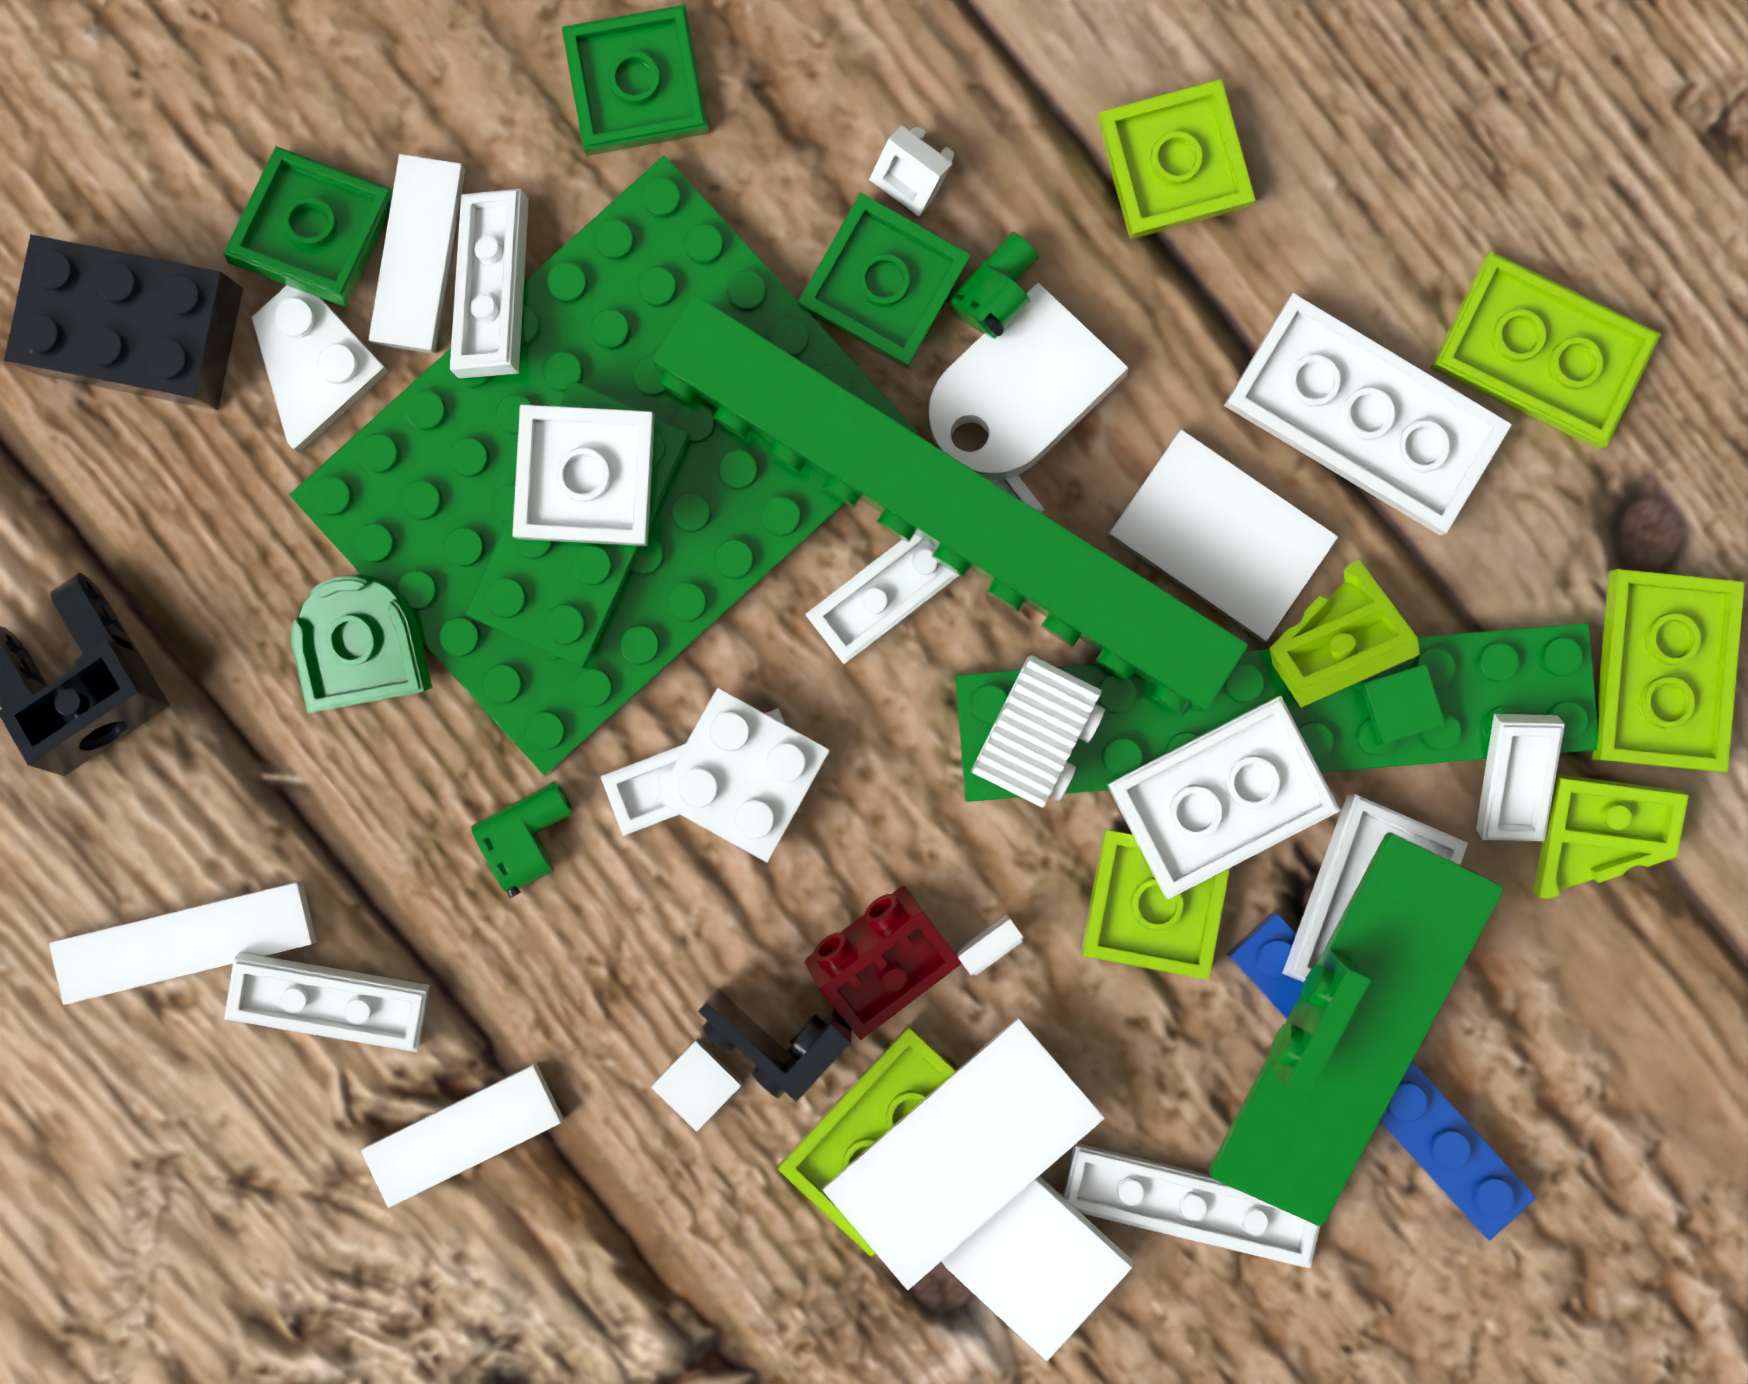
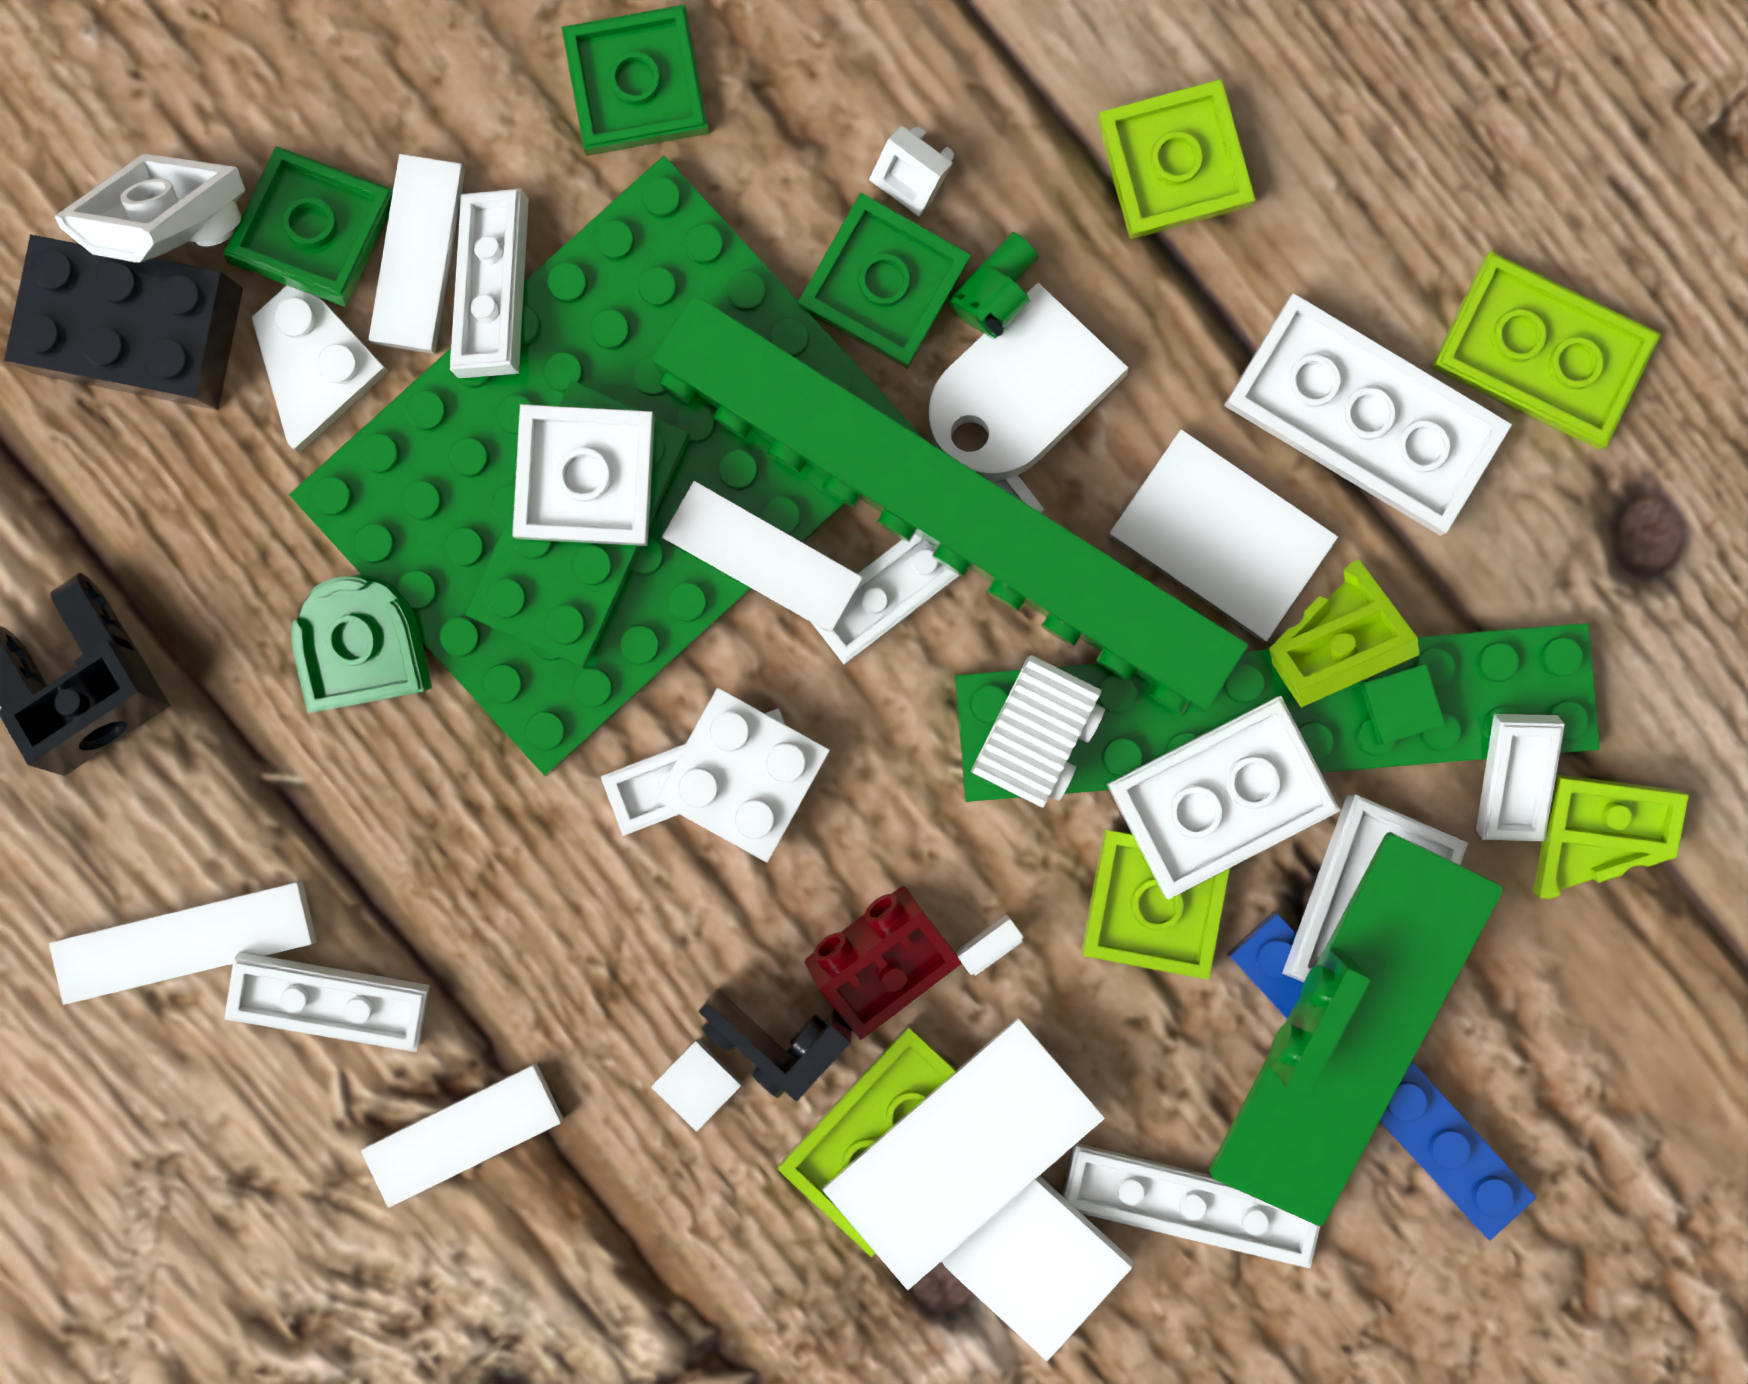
green piece [471,780,574,898] -> none
lime plate [1592,569,1745,772] -> none
none -> white slope [55,153,245,263]
none -> white tile [662,481,862,633]

